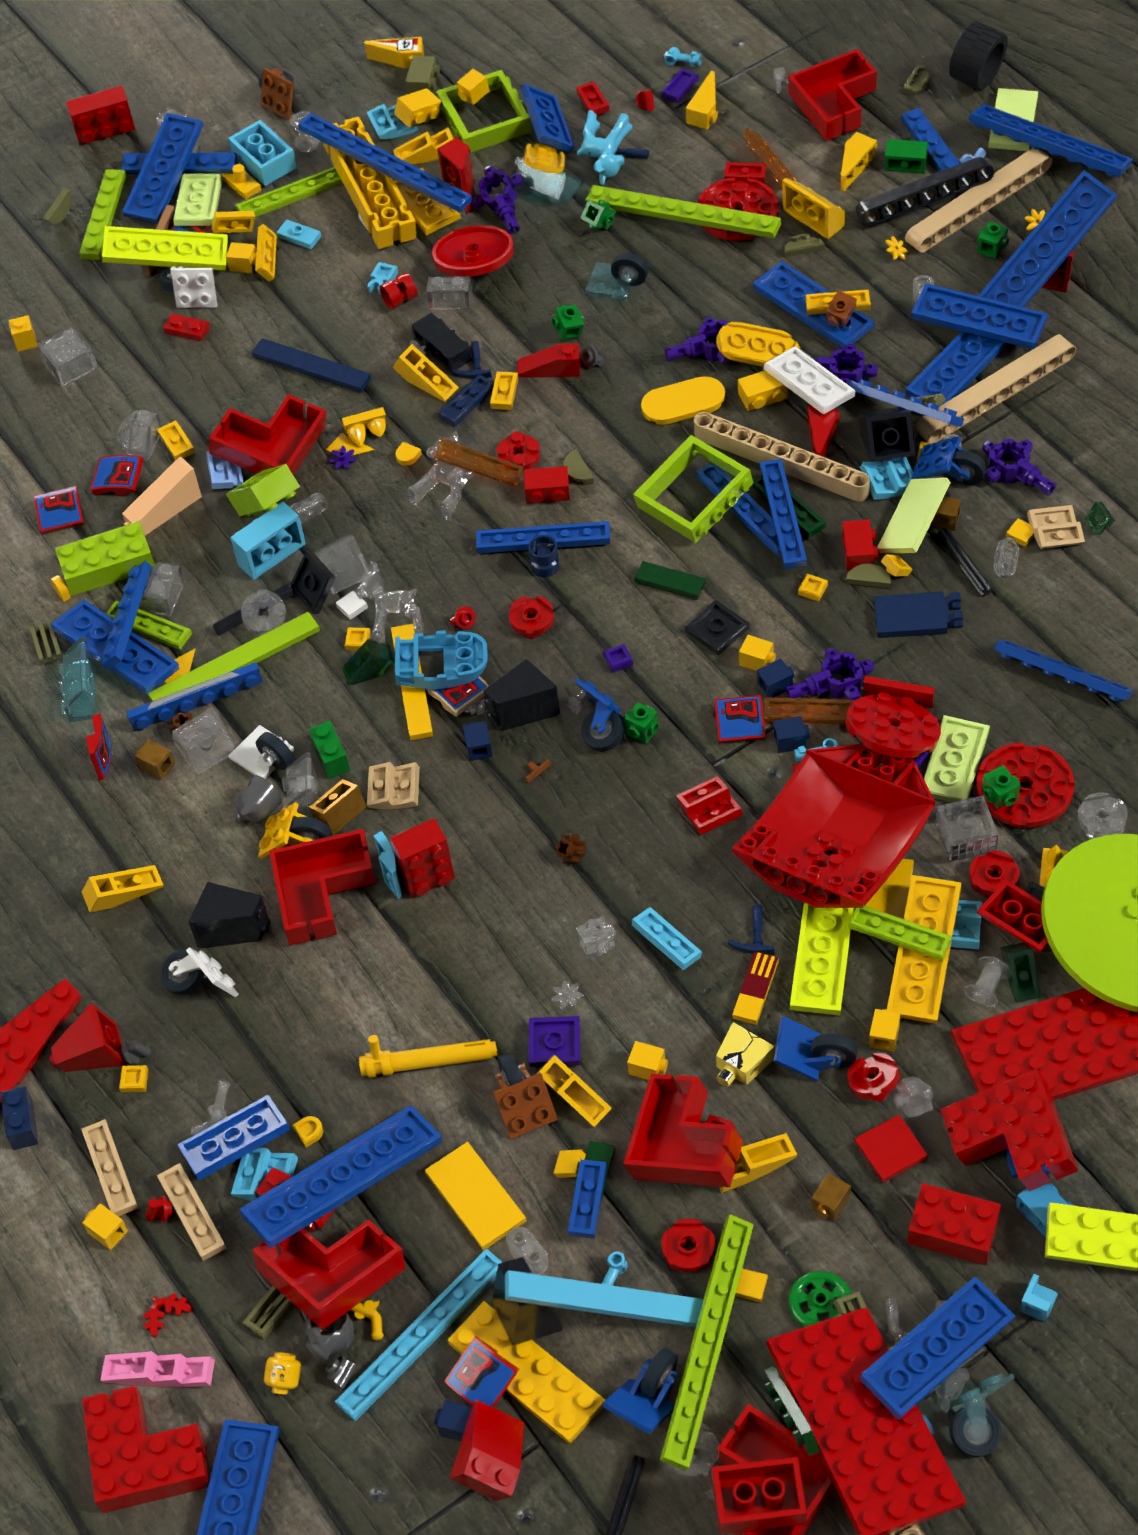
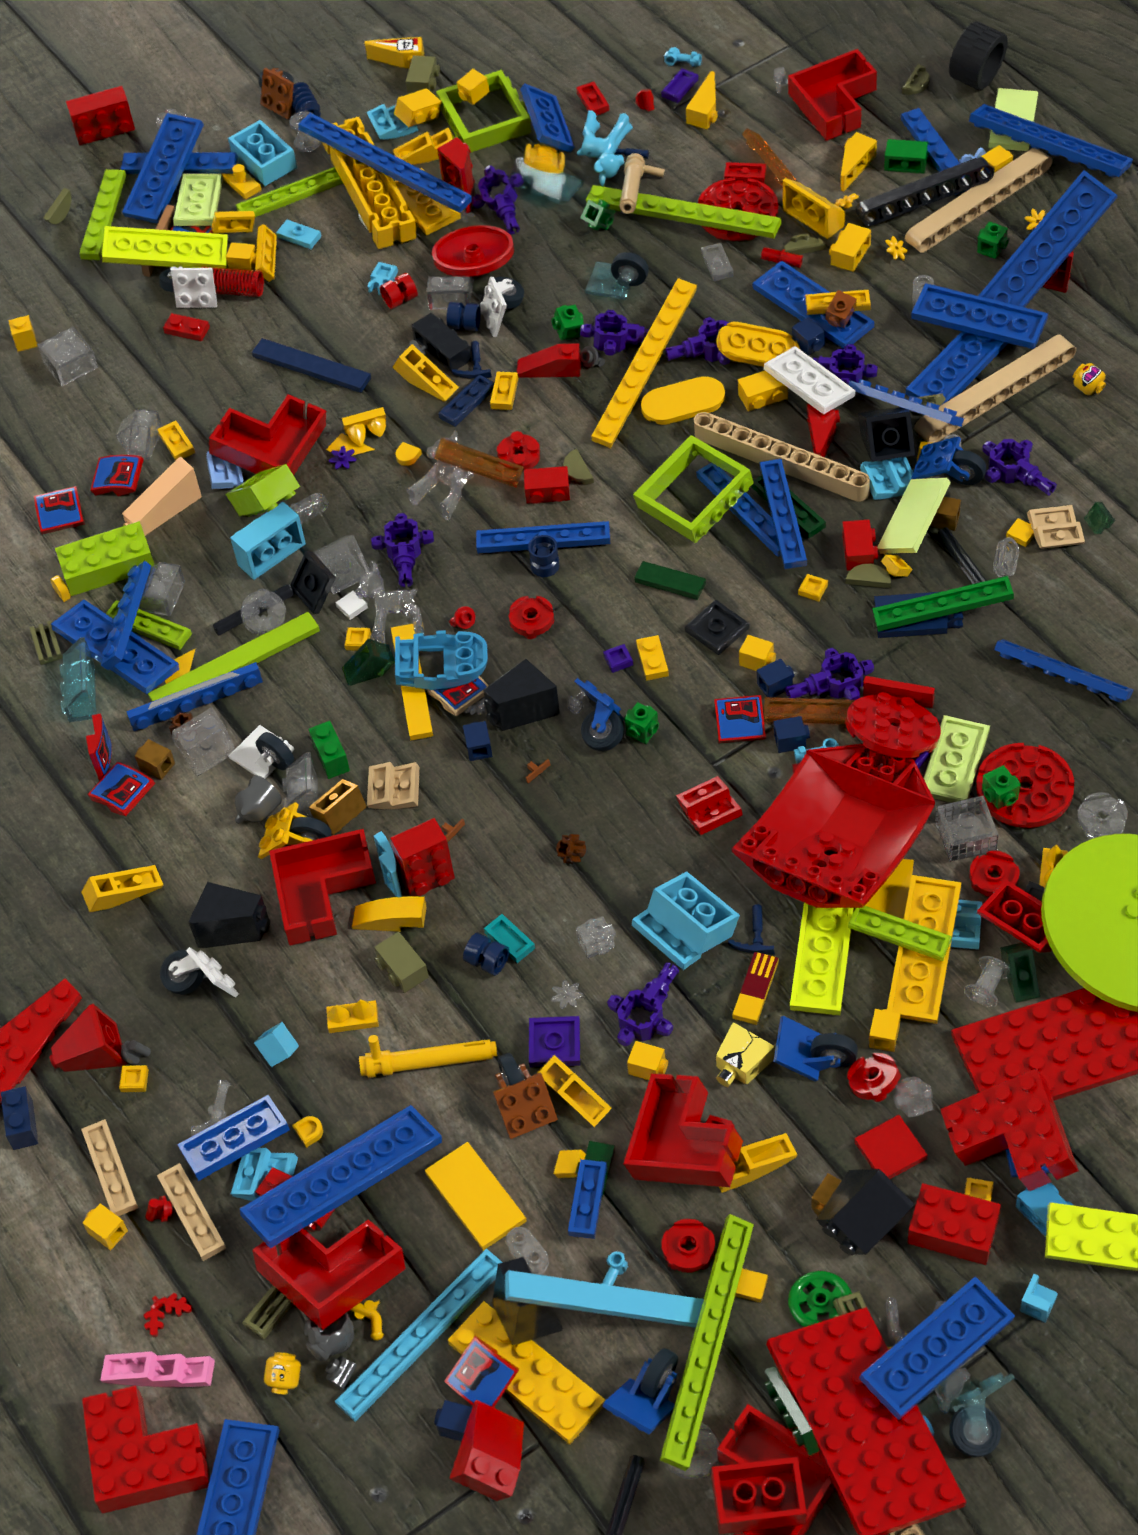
none -> slope [87,762,155,816]
none -> red piece [201,267,264,297]
none -> medium azure panel [254,1022,299,1067]
none -> dark blue piece [292,82,321,121]
none -> yellow tile [326,999,379,1033]
none -> yellow slope [352,896,427,932]
none -> dark purple piece [371,513,434,587]
none -> olive brick [374,931,429,993]
none -> dark orange piece [442,819,465,842]
none -> dark blue wheel [447,302,481,331]
none -> dark blue wheel [463,932,509,976]
none -> white plate [480,277,524,337]
none -> teal tile [484,914,535,963]
none -> dark purple piece [580,310,650,356]
none -> yellow plate [591,278,697,448]
none -> dark purple piece [607,962,679,1046]
none -> tan cylinder [619,153,665,214]
none -> yellow plate [636,635,669,681]
none -> medium azure brick [647,872,740,955]
none -> clear plate [701,243,734,281]
none -> red axle [761,247,803,269]
none -> dark blue brick [792,317,825,356]
none -> black slope [816,1169,914,1255]
none -> yellow brick [829,223,871,272]
none -> yellow plant [834,193,859,209]
none -> green plate [872,576,1014,632]
none -> yellow tile [965,1177,994,1201]
none -> yellow brick [980,145,1013,173]
none -> yellow head [1072,363,1106,396]

